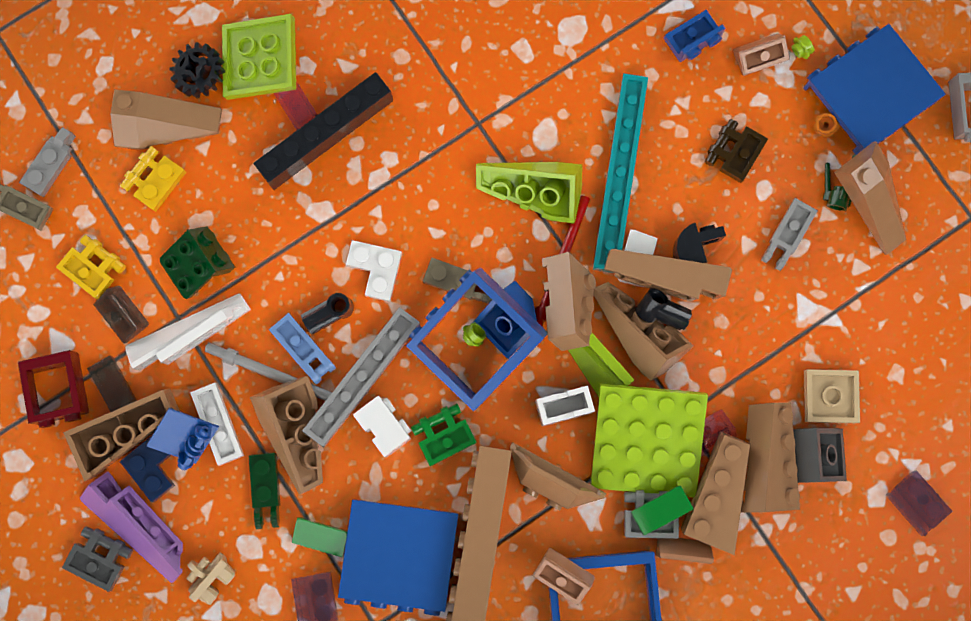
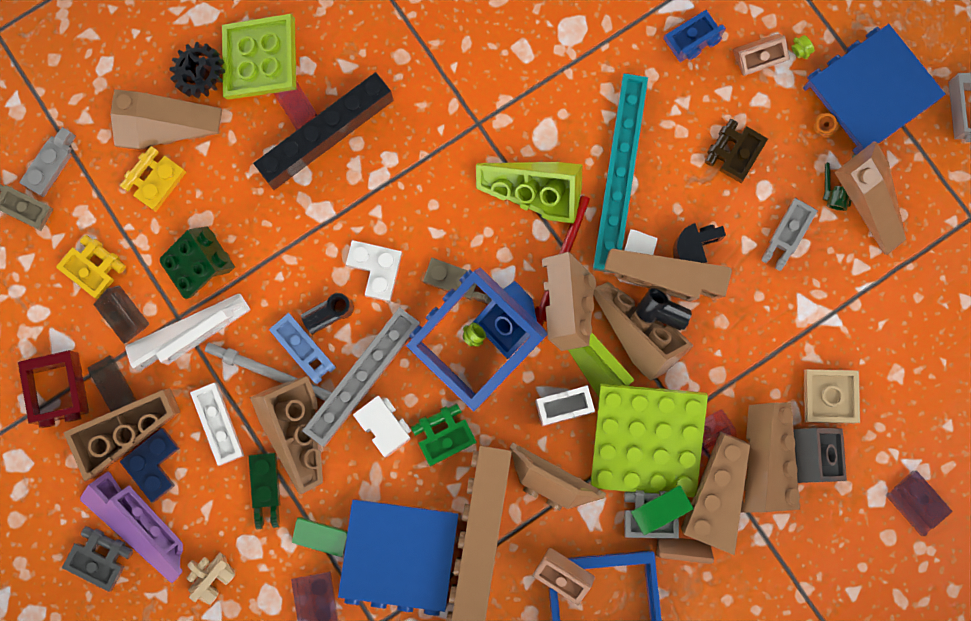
hinge [146,408,219,470] -> none

